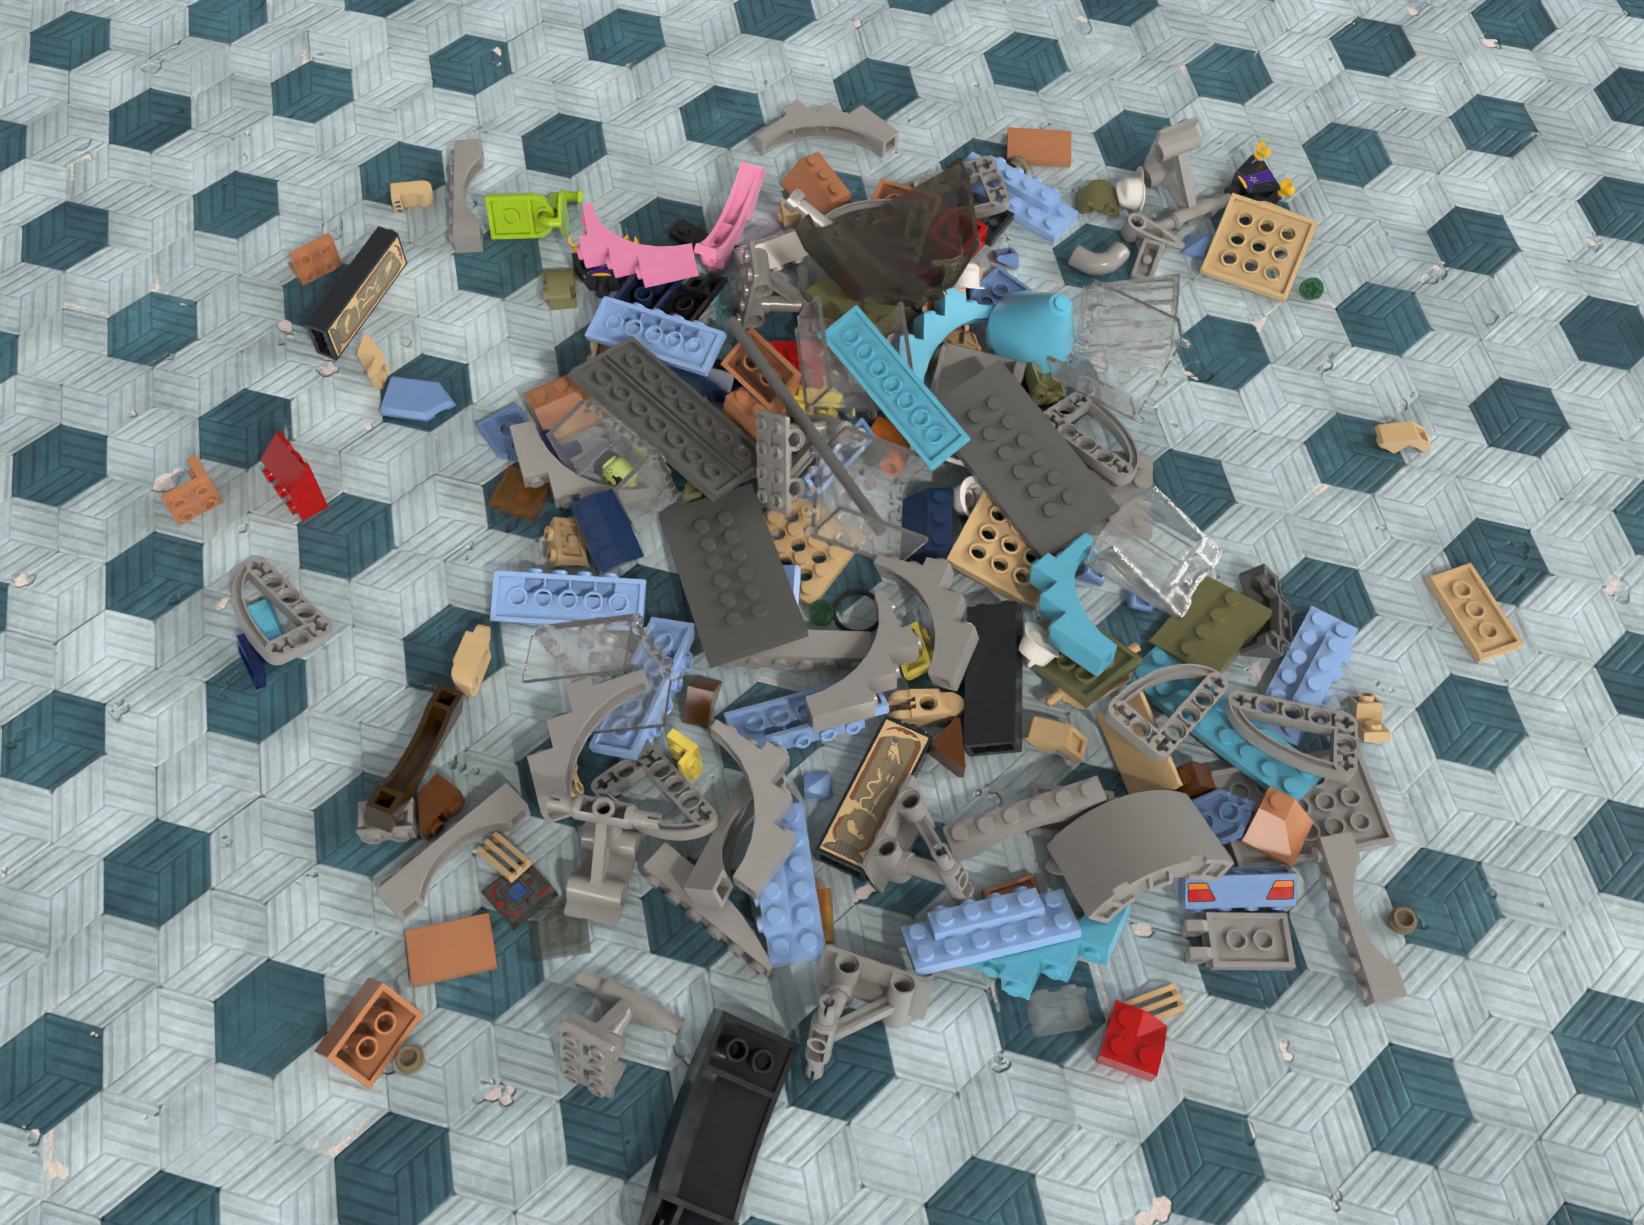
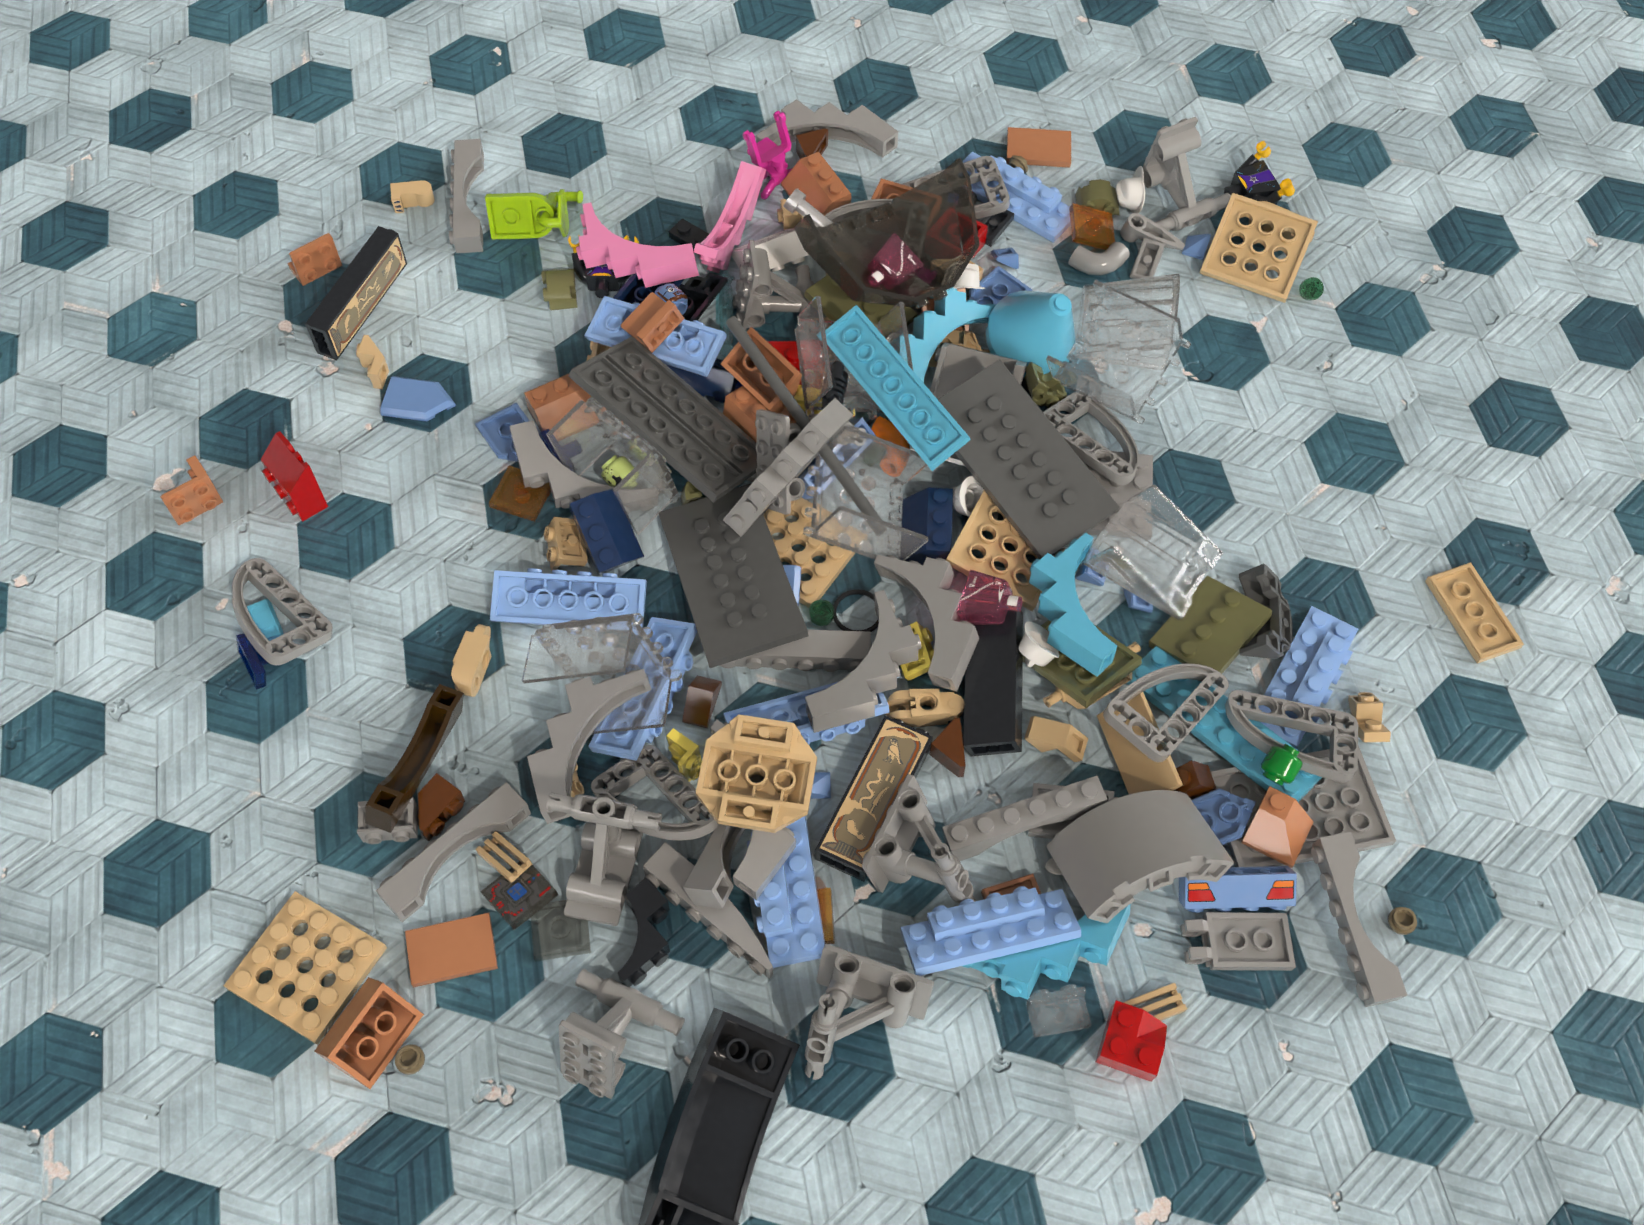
tan slope [1374,421,1432,454] -> none
none -> tan piece [223,891,387,1045]
none -> black arch [617,878,670,987]
none -> nougat bracket [621,292,684,353]
none -> medium blue head [654,283,688,315]
none -> tan piece [696,714,817,833]
none -> light grey arch [723,398,853,537]
none -> dark pink piece [743,110,792,200]
none -> reddish brown slope [796,128,828,159]
none -> black hinge [821,361,849,410]
none -> clear pink torso [867,232,924,290]
none -> clear pink torso [956,570,1022,625]
none -> clear orange plate [1069,203,1115,250]
none -> green head [1261,744,1303,786]

